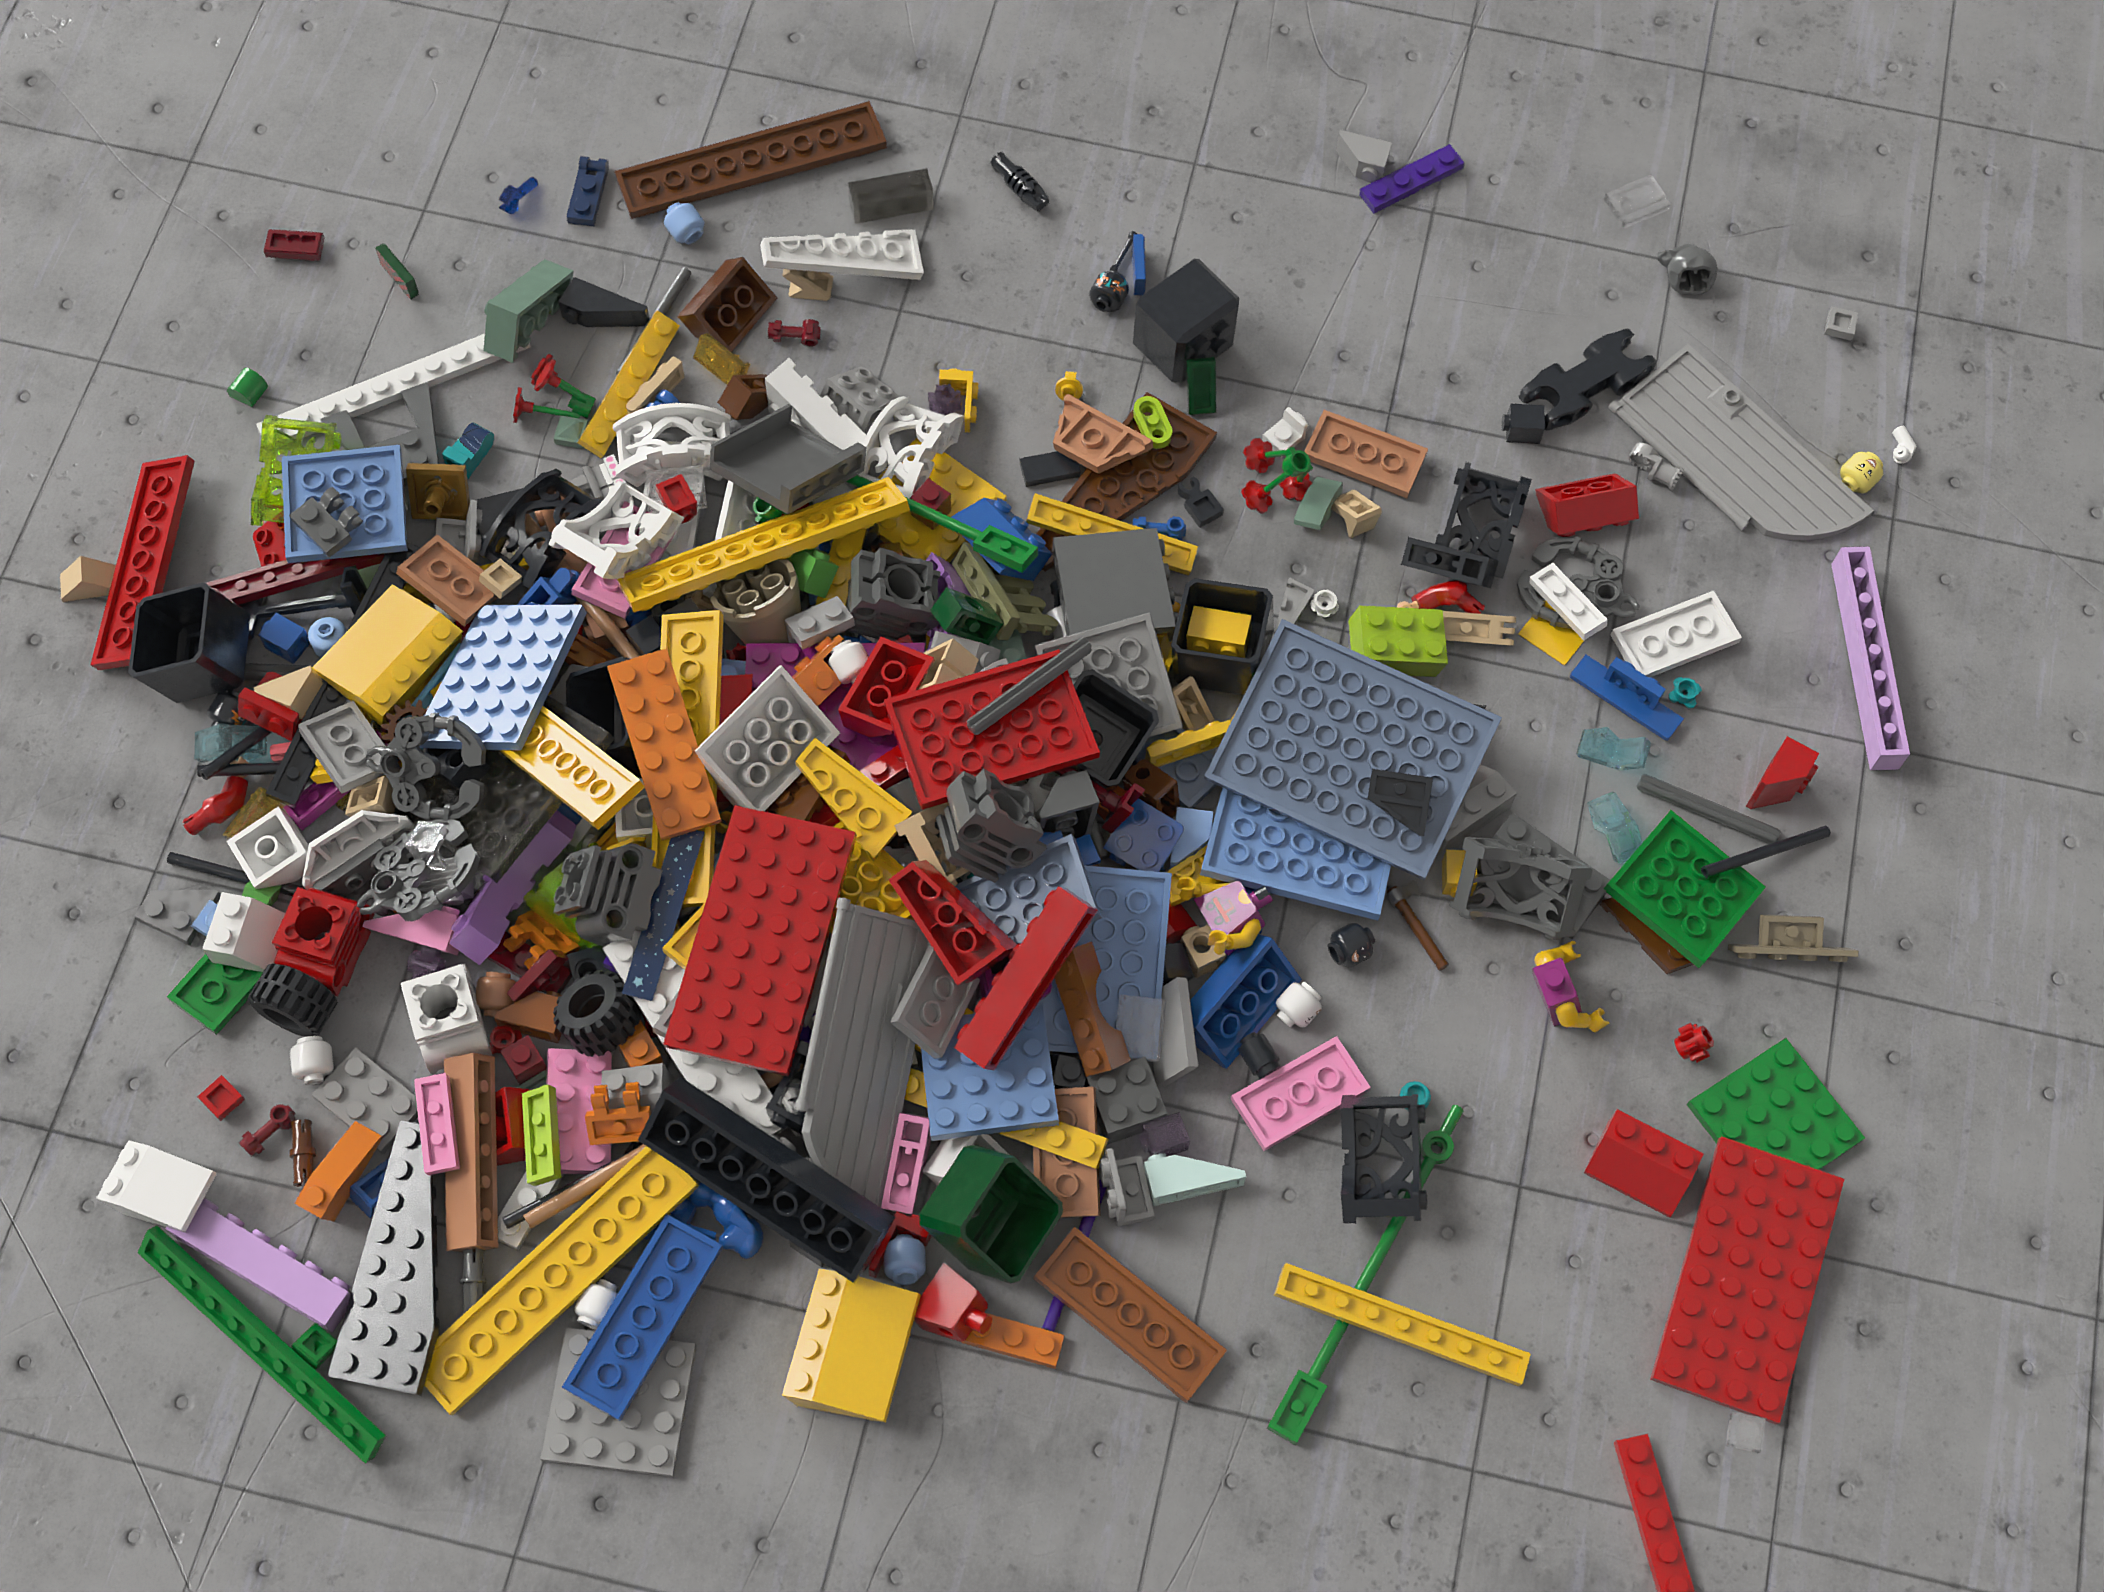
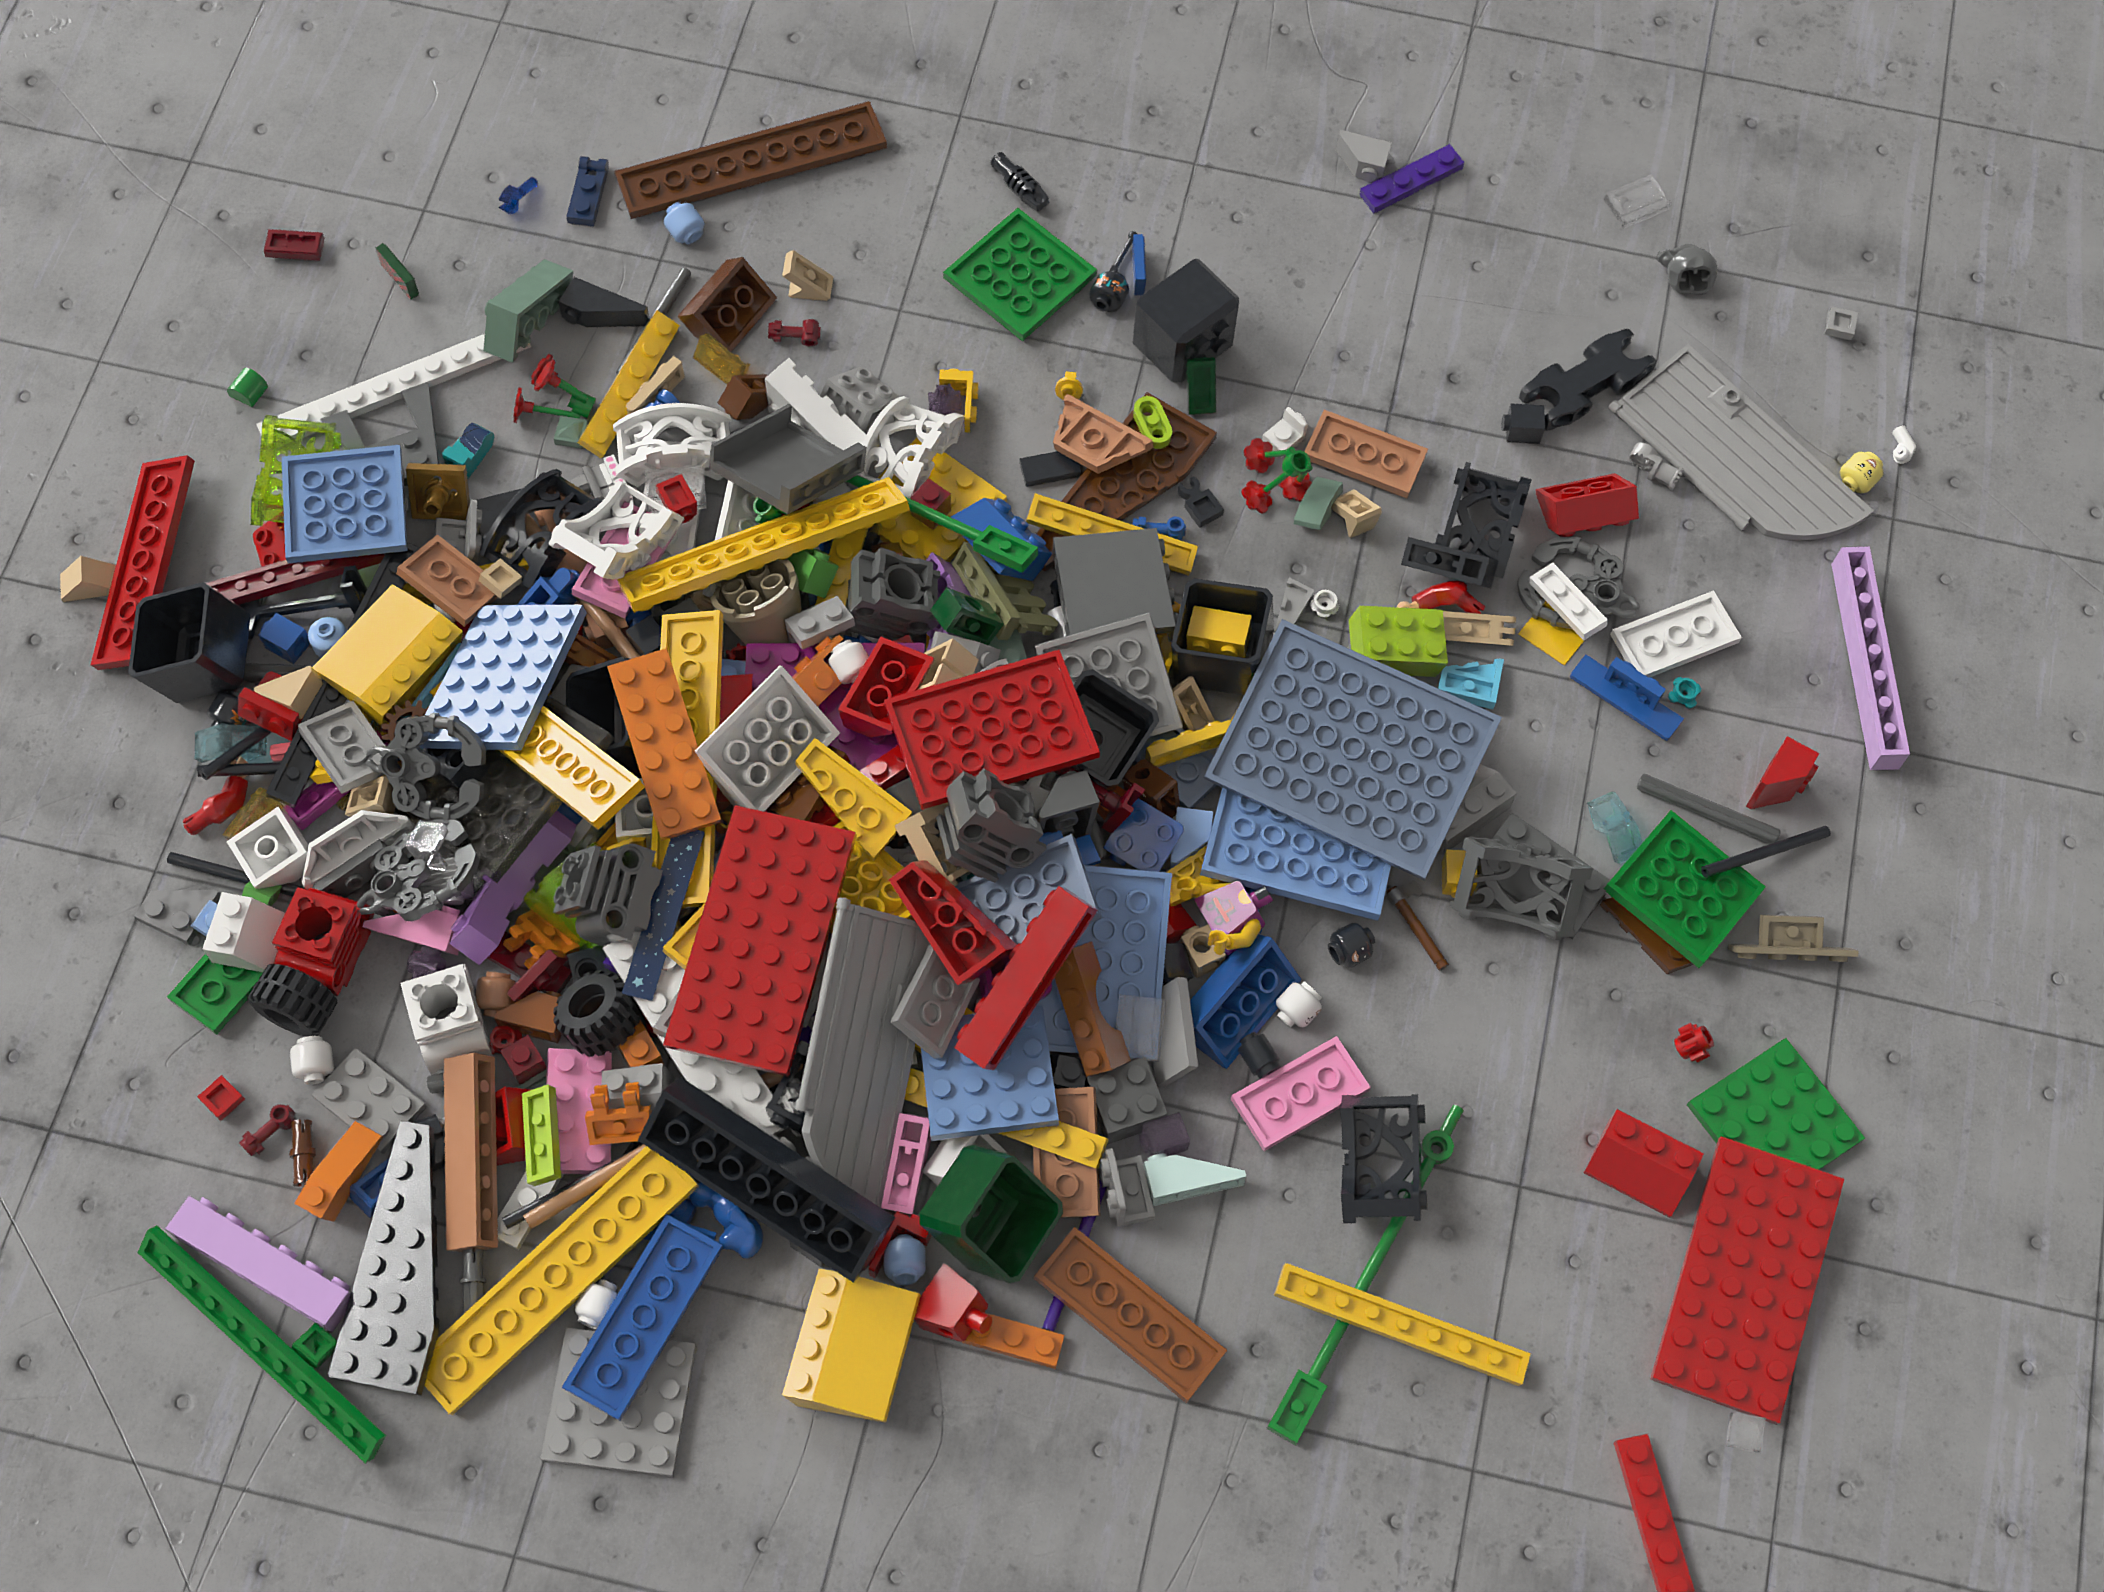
white slope [96,1141,217,1232] -> none
dark grey plate [289,487,363,558] -> none
bright pink plate [414,1073,460,1175] -> none
white wing [760,229,924,280] -> none
clear smoke brick [848,168,934,224] -> none
dark grey axle [967,637,1092,735] -> none
black wing [1367,769,1433,837] -> none
teal plate [1399,1081,1431,1111] -> none
torso [1532,941,1609,1032] -> none
clear light blue slope [1576,727,1651,770] -> none
none -> green plate [943,208,1097,342]
none -> medium azure wing [1438,659,1504,710]

